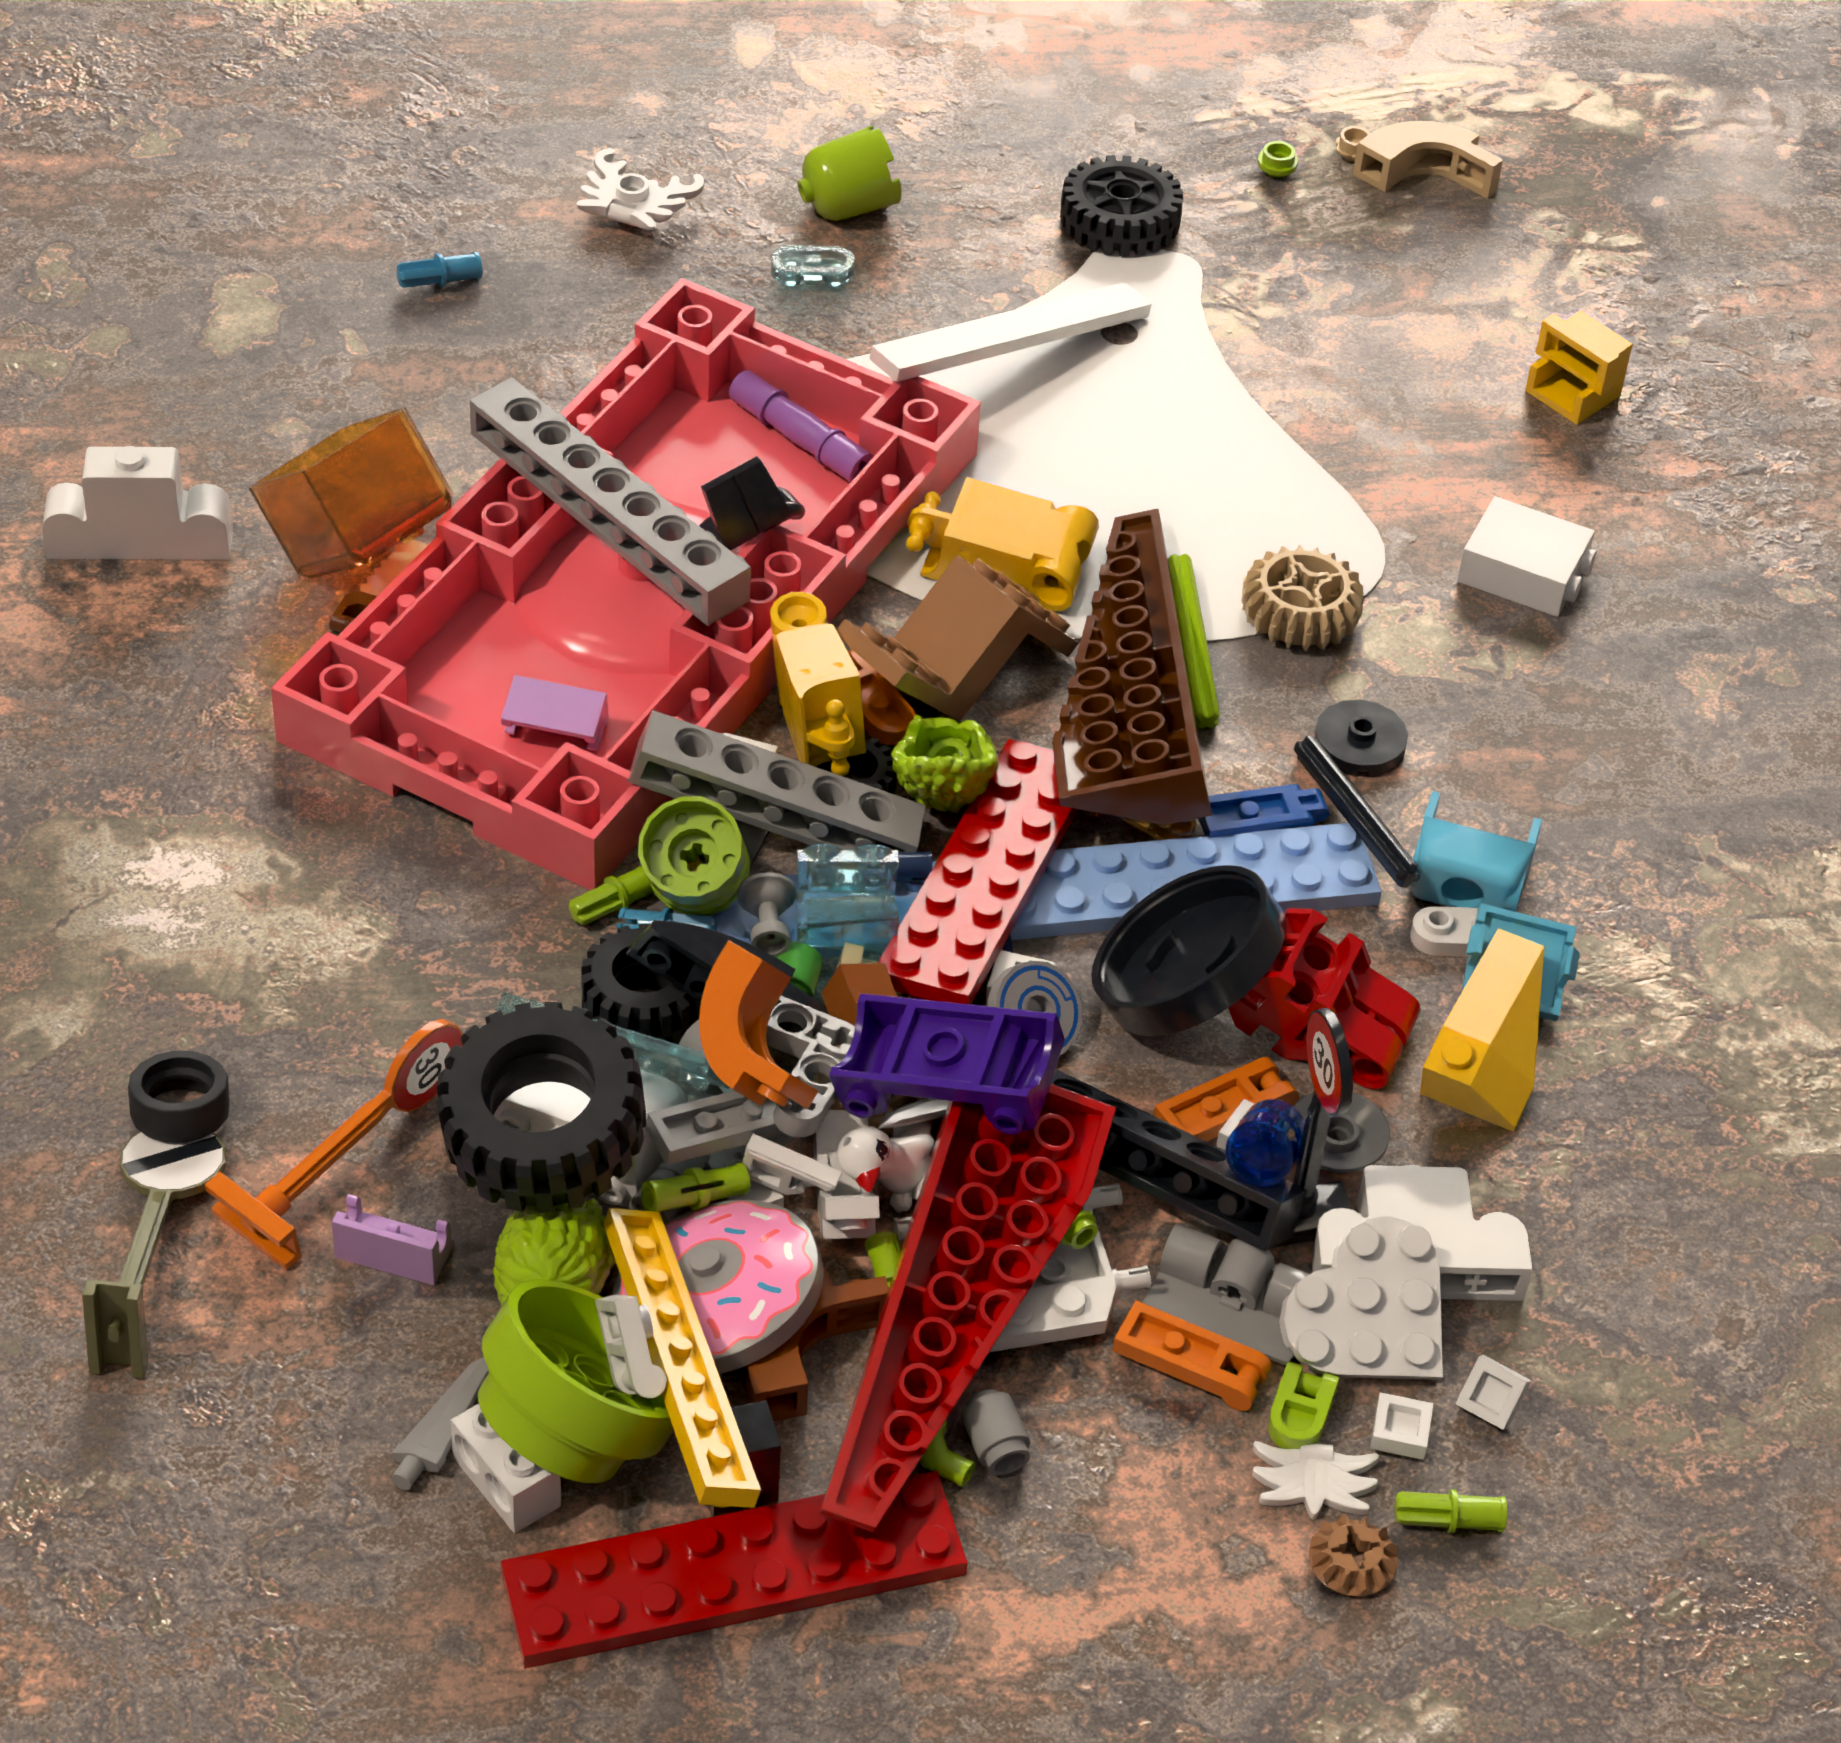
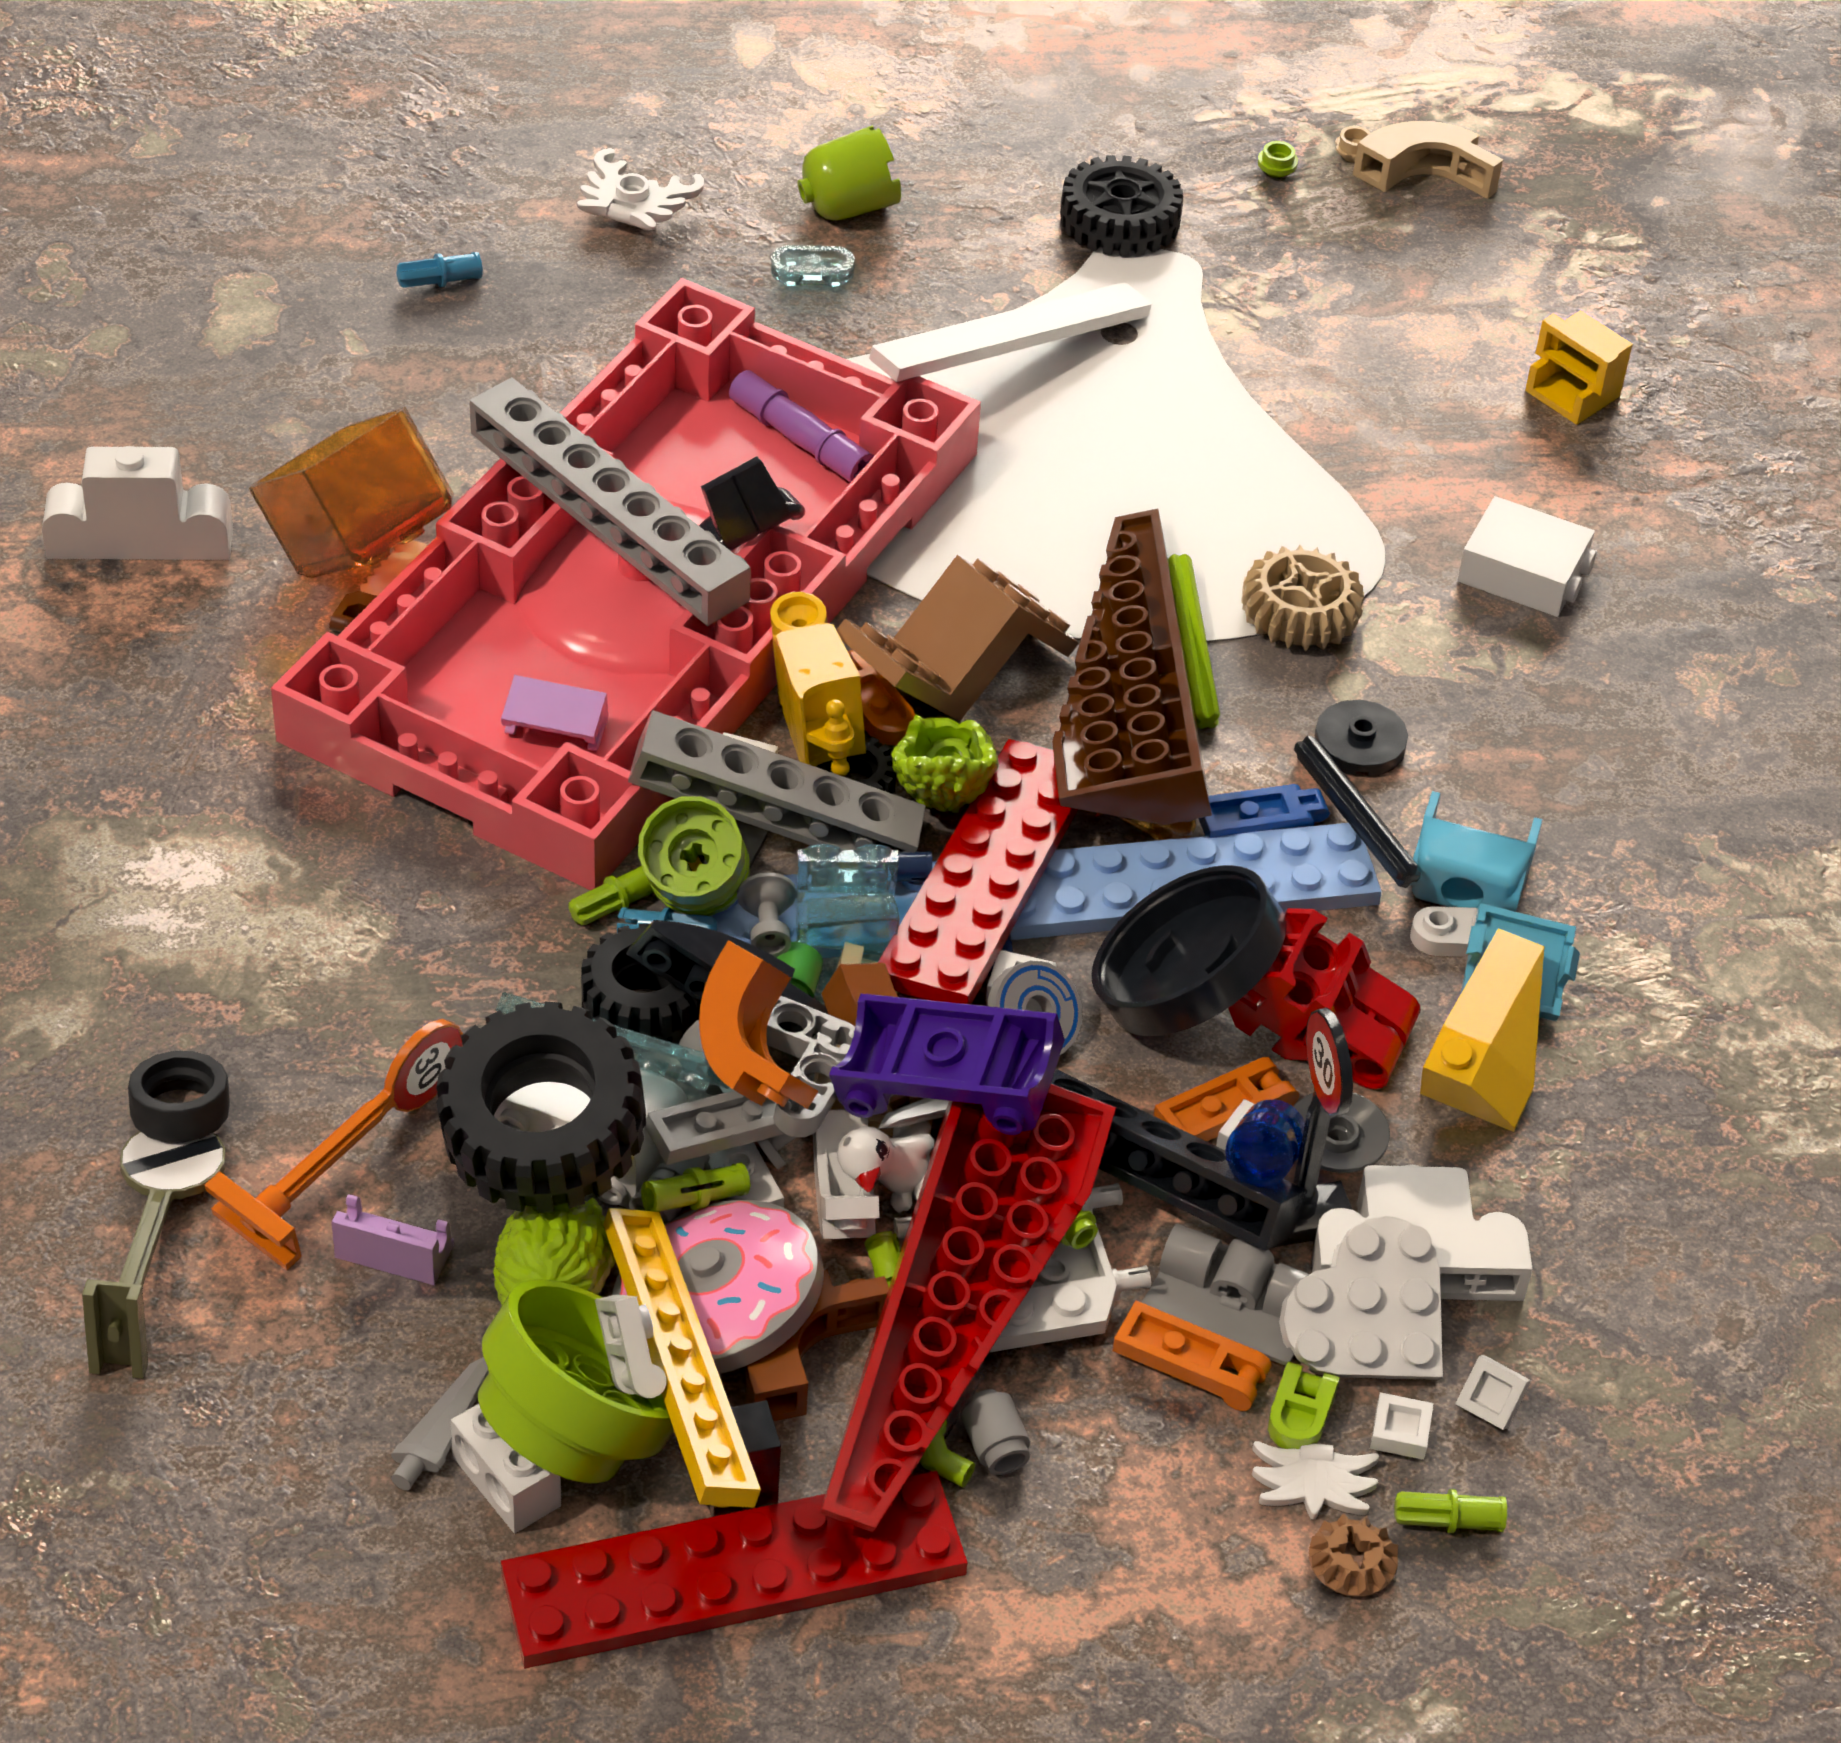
white tile [742,1134,842,1195] -> none
yellow piece [906,477,1099,611] -> none

